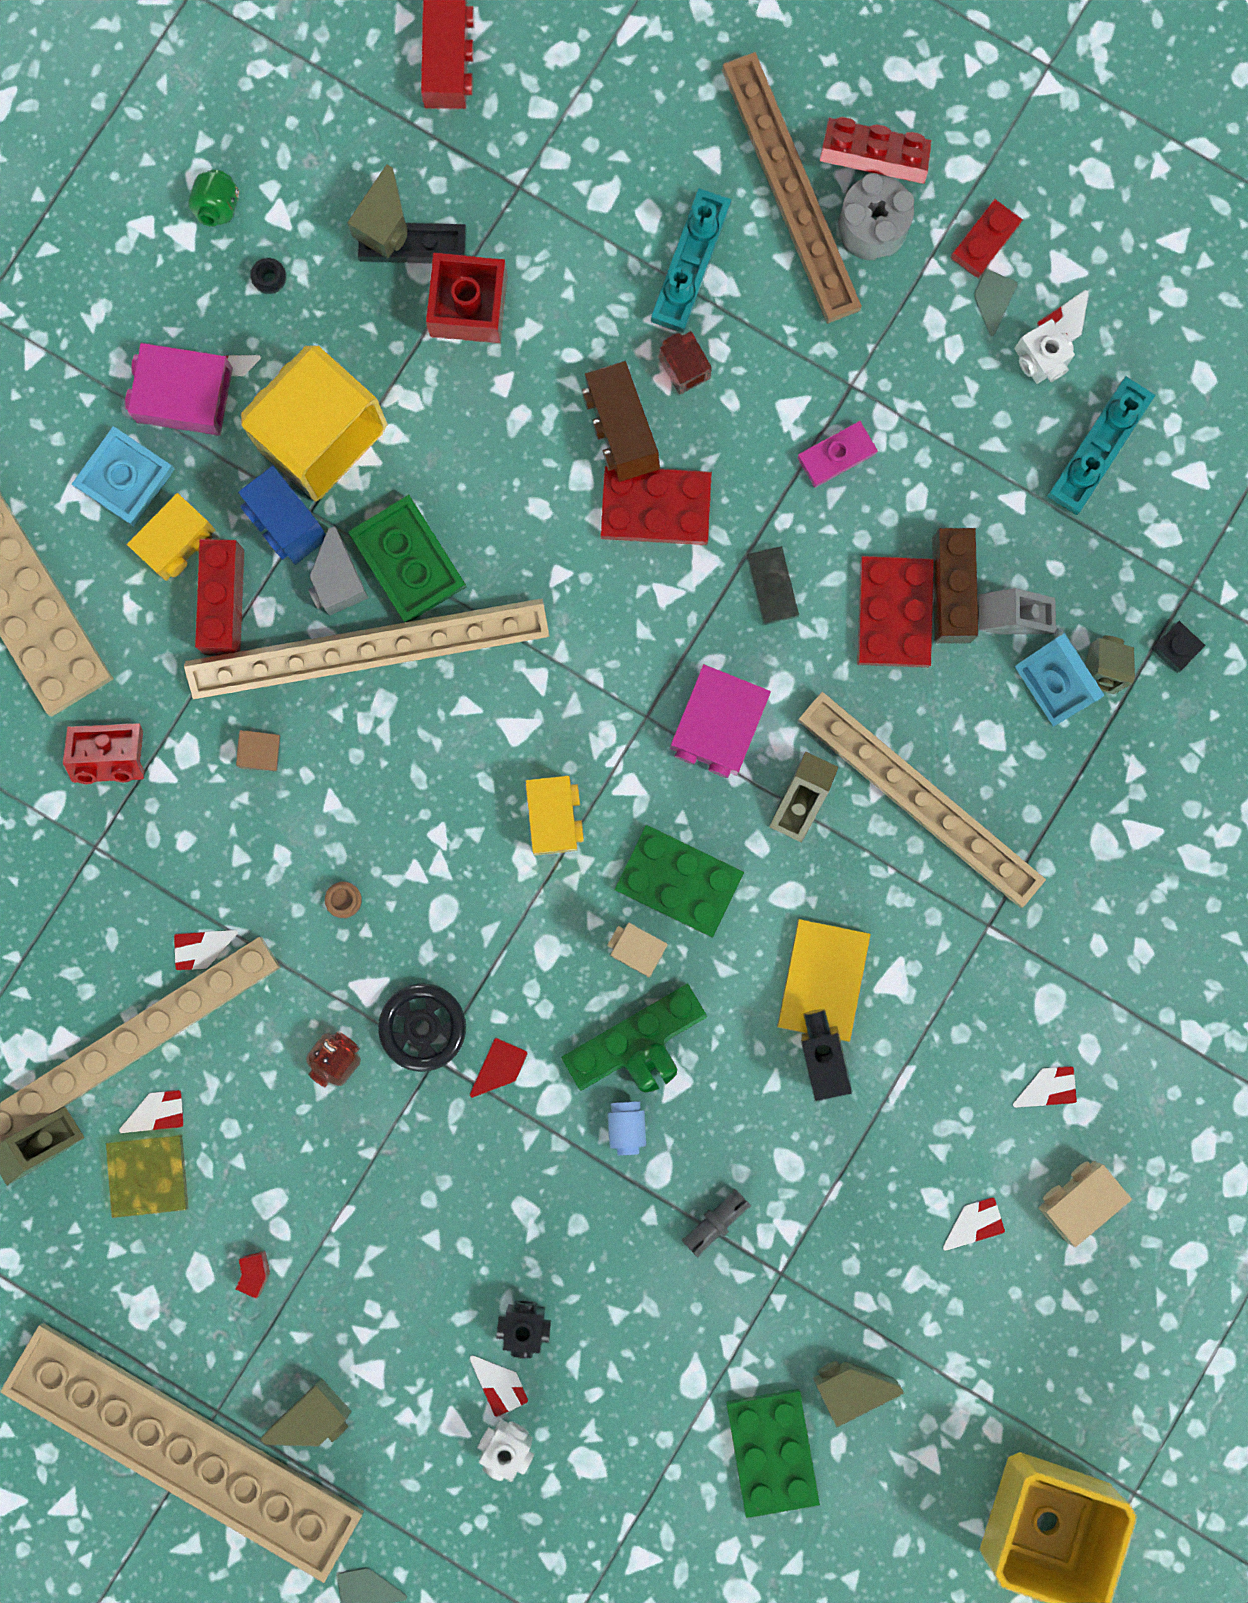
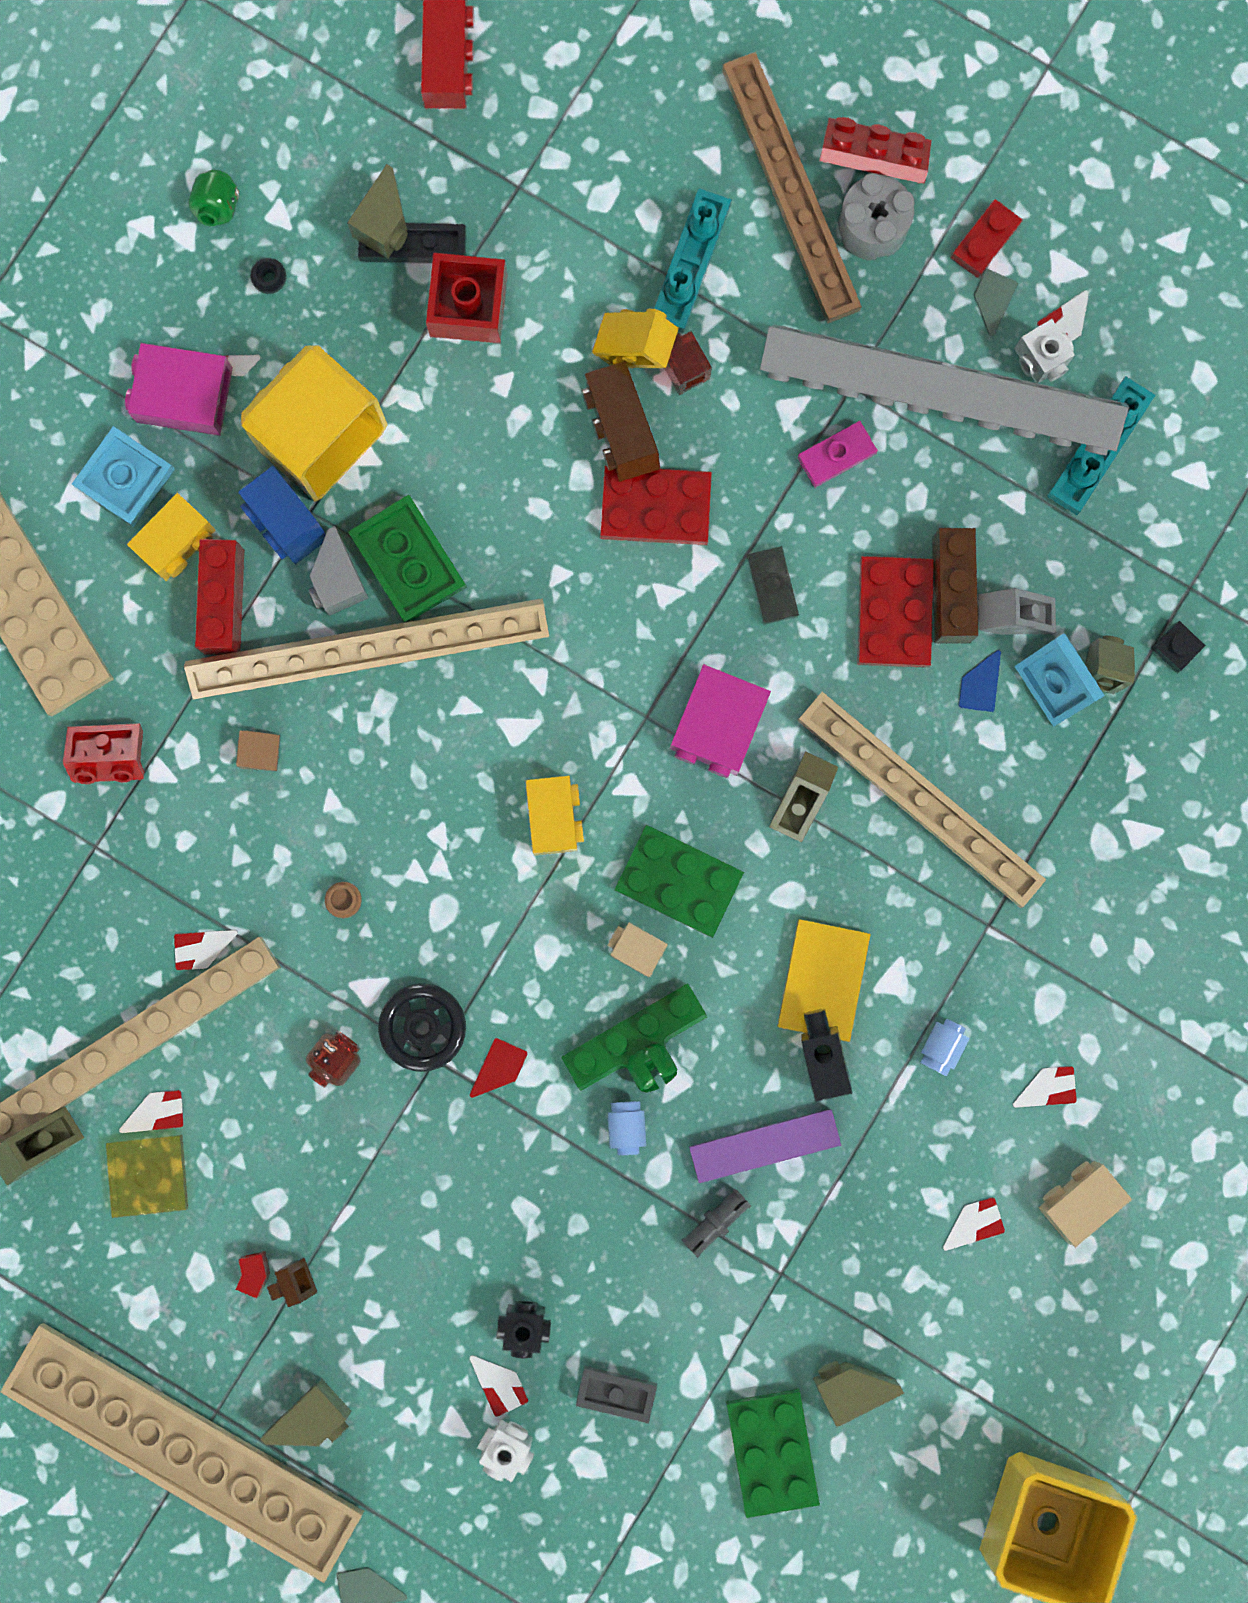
none -> reddish brown tile [267,1258,318,1308]
none -> dark grey plate [576,1366,657,1424]
none -> yellow brick [592,308,679,368]
none -> medium lavender tile [689,1109,841,1183]
none -> light grey brick [760,324,1129,455]
none -> light blue brick [920,1018,970,1076]
none -> blue sticker [959,650,1001,712]

